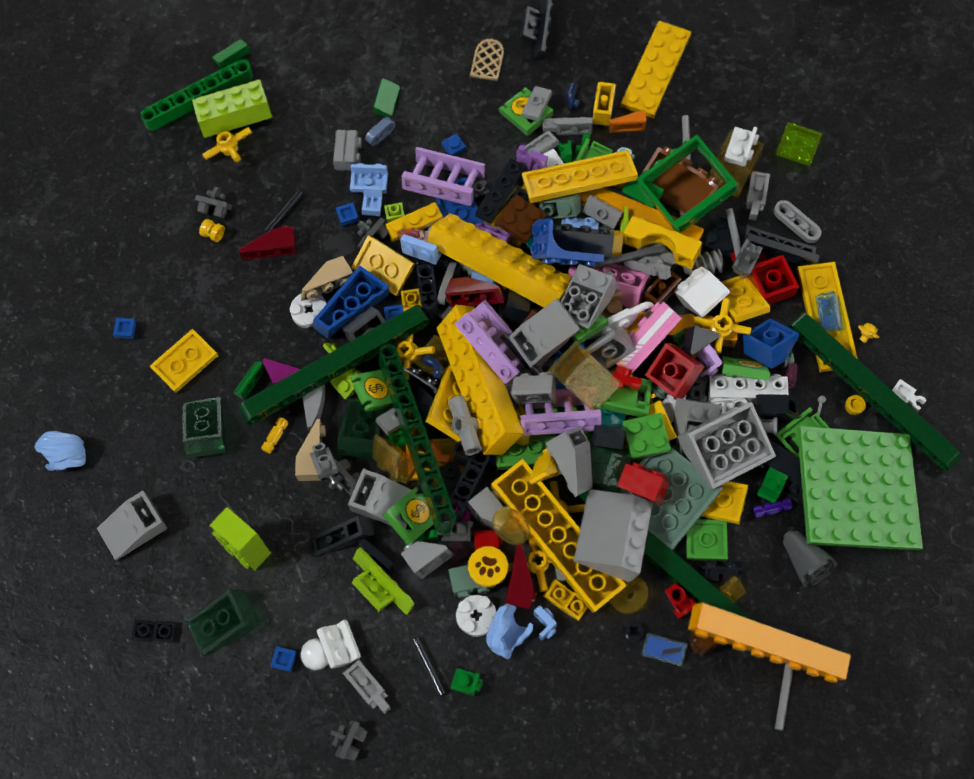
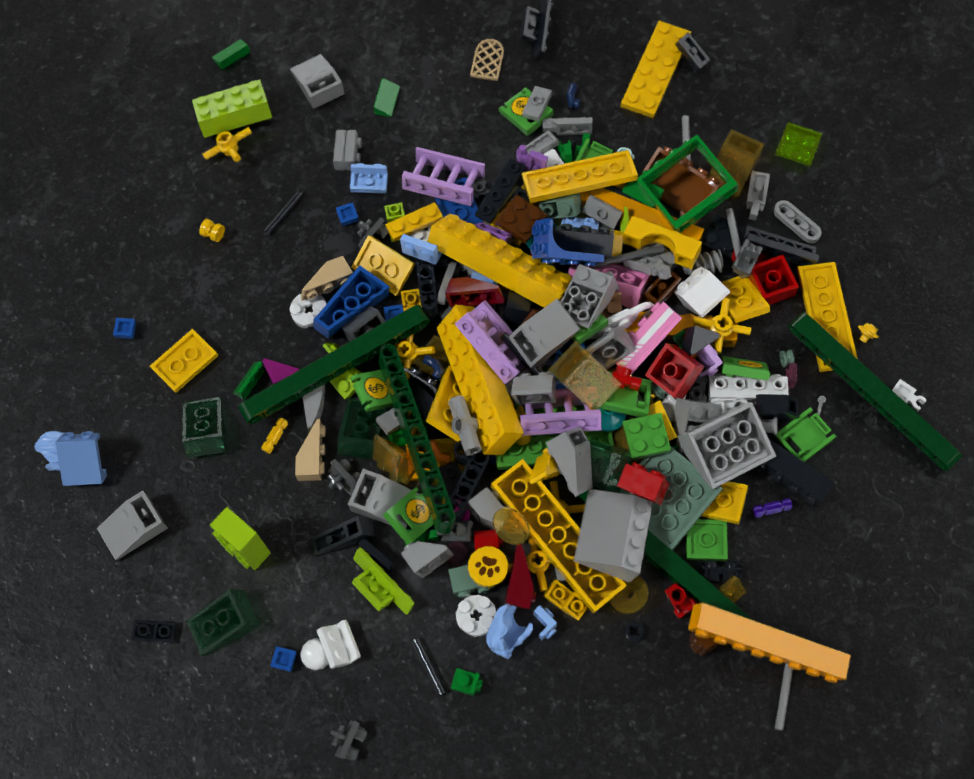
green beam [140,59,253,130] -> none
dark grey hips [195,187,233,219] -> none
dark red slope [239,226,297,260] -> none
dark grey hips [310,443,338,479] -> none
light grey hinge [343,660,391,714] -> none
light blue bracket [362,186,382,216] -> none
sand blue beam [365,117,395,146] -> none
tile [397,227,420,239] -> none
blue plate [441,134,466,156] -> none
black slope [591,424,626,449] -> none
yellow brick [592,82,616,126] -> none
orange slope [609,110,646,133] -> none
slope [641,633,687,666] -> none
white bracket [724,127,759,167] -> none
blue slope [743,318,799,369] -> none
green bracket [757,467,788,503] -> none
dark grey cone [783,530,837,587] -> none
bright green plate [797,426,923,551] -> none
clear light blue slope [816,291,843,331] -> none
yellow tile [845,395,866,415] -> none
none -> medium blue panel [55,431,107,486]
none -> light grey slope [290,54,344,109]
none -> black plate [675,32,710,72]

